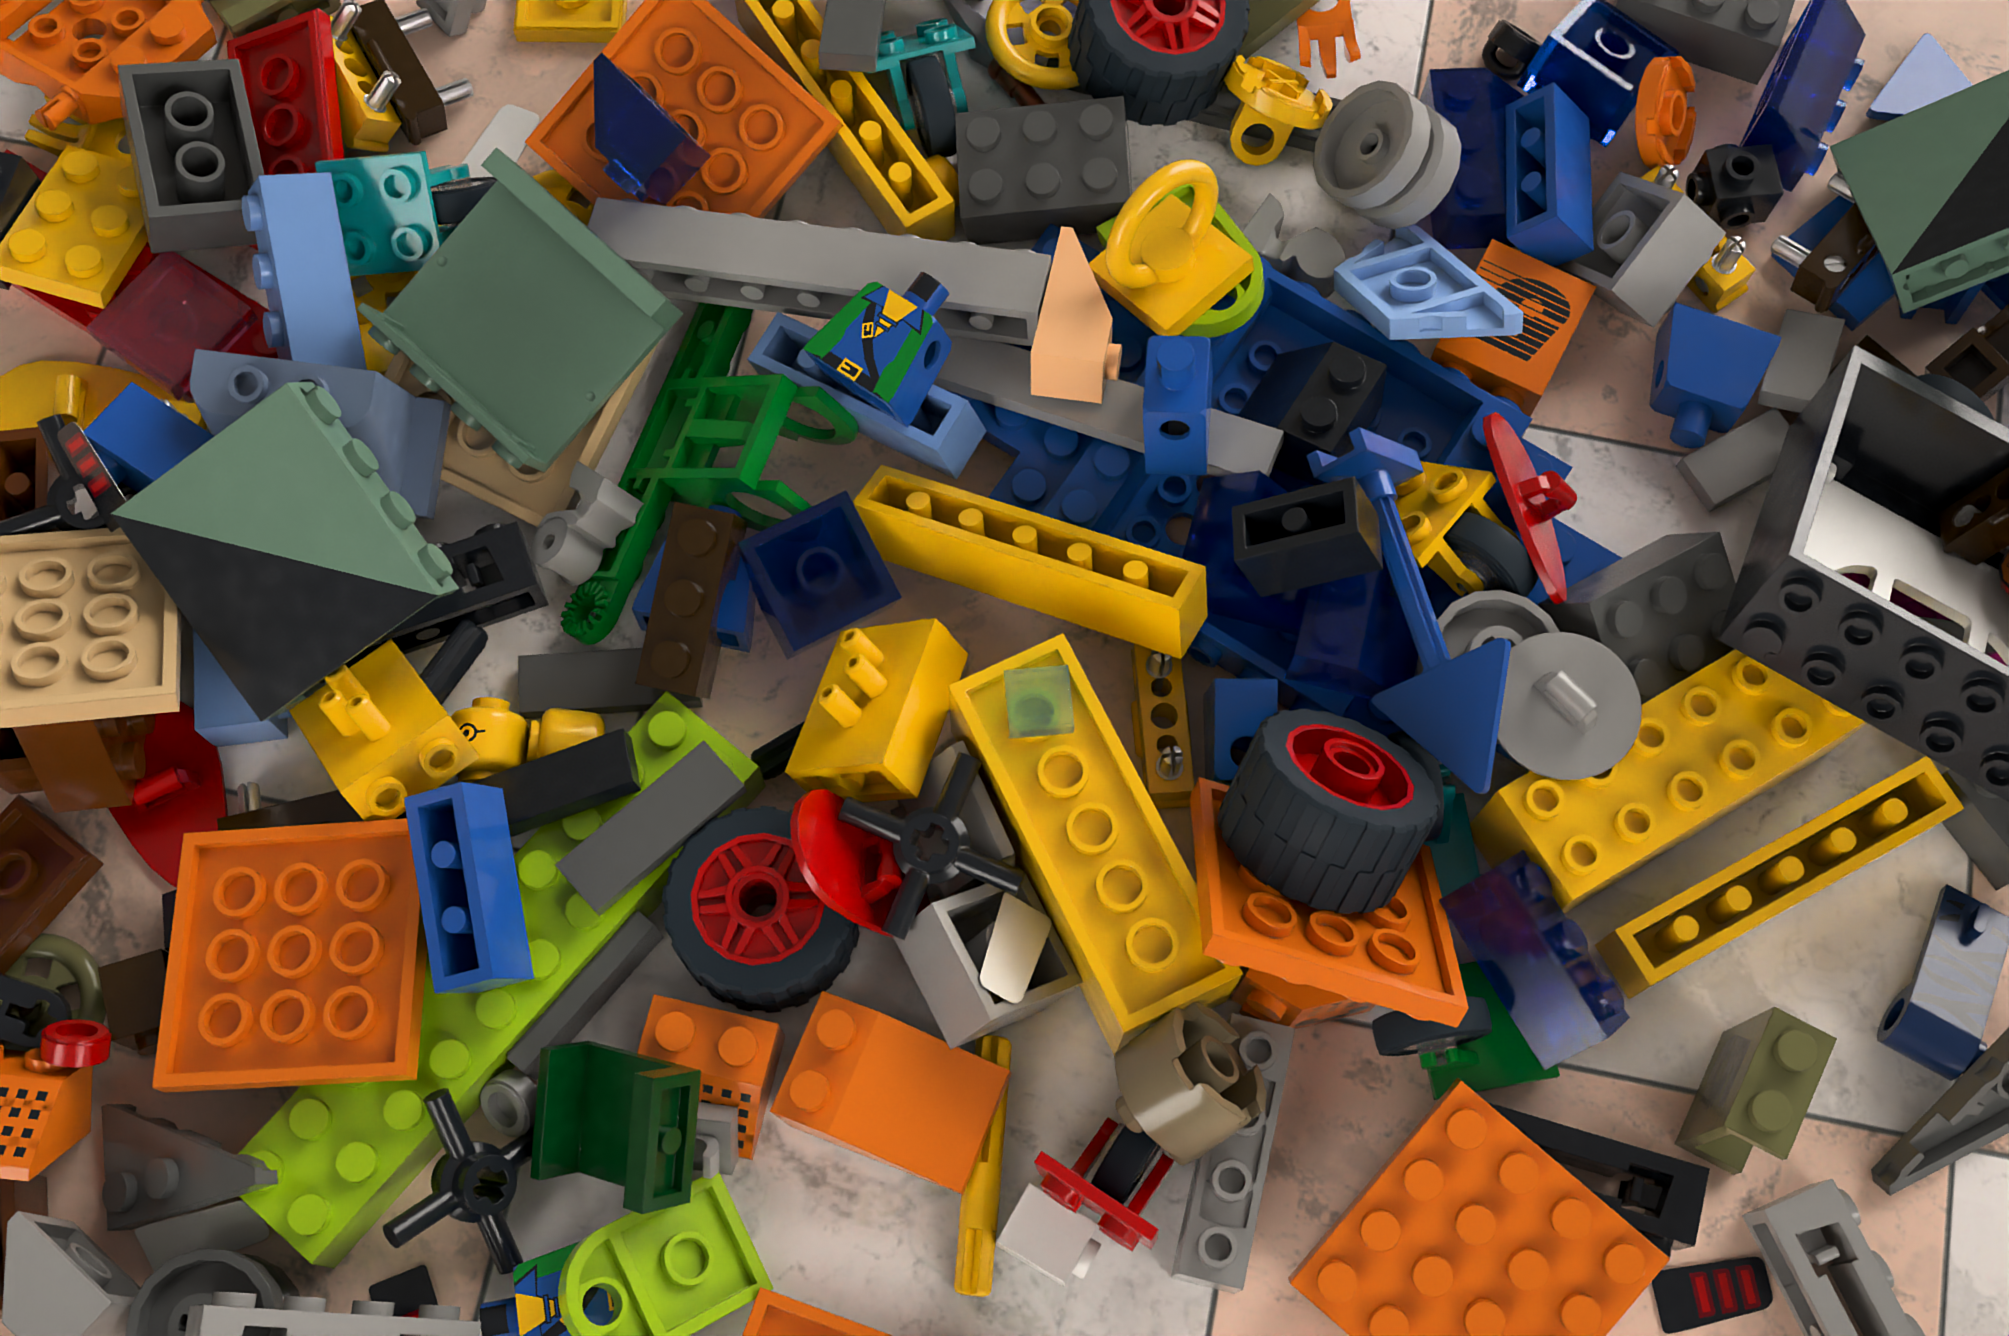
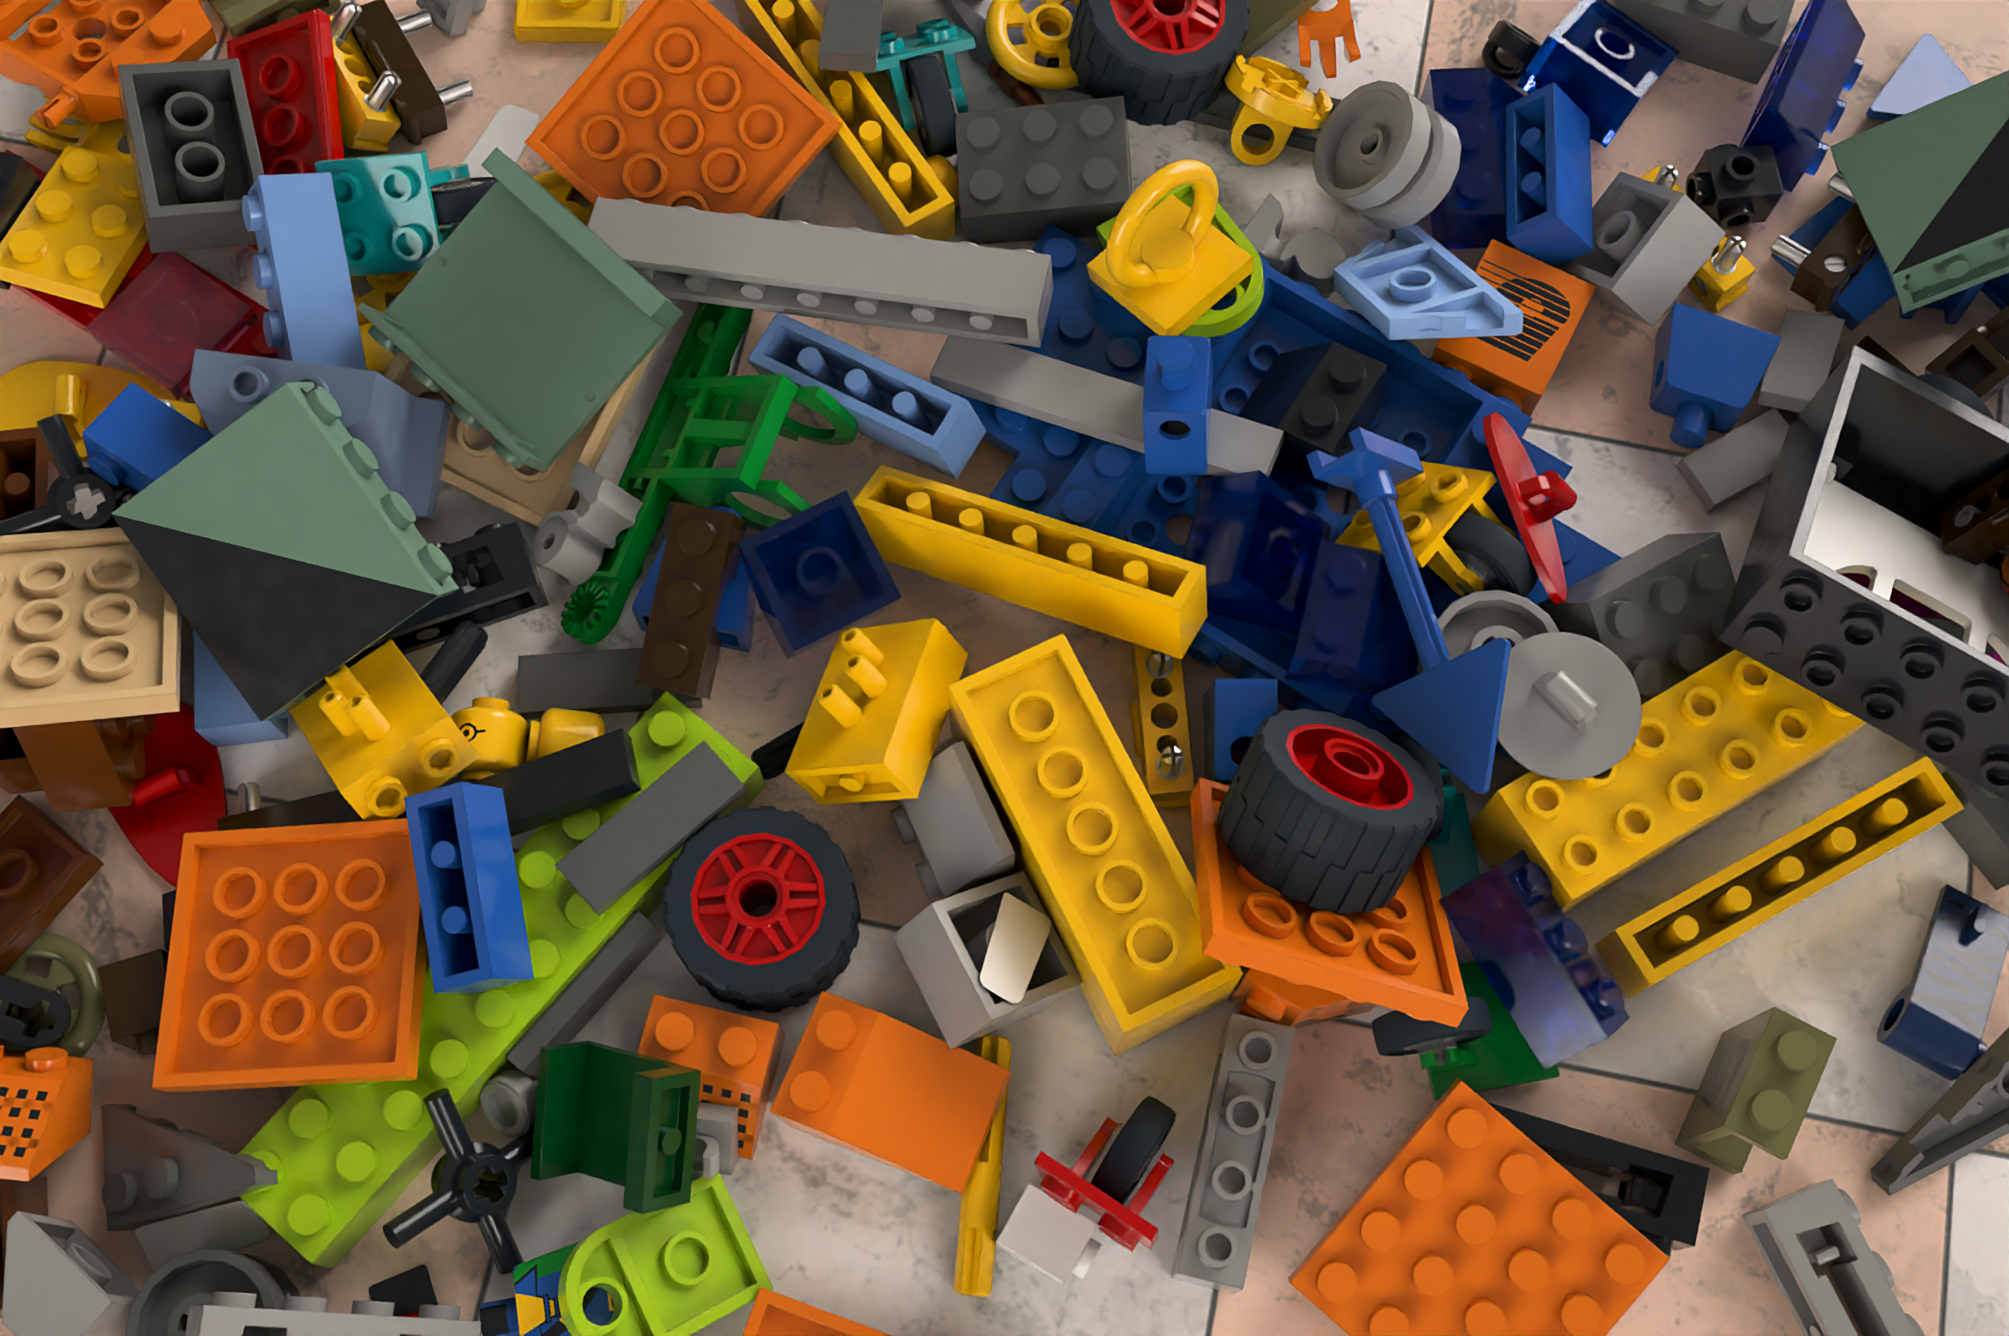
red tile [39,1019,112,1068] -> none
black sticker [57,422,127,532] -> none
clear blue slope [593,52,711,205] -> none
red shield [790,789,931,938] -> none
torso [803,272,952,428] -> none
black bar [838,752,1026,941] -> none
clear light blue tile [1004,665,1075,739] -> none
light nougat slope [1031,226,1122,404] -> none
dark tan brick [1114,1002,1267,1166] -> none
black brick [1232,476,1383,597] -> none
orange tile [1635,56,1697,170] -> none
black sticker [1652,1257,1773,1334] -> none

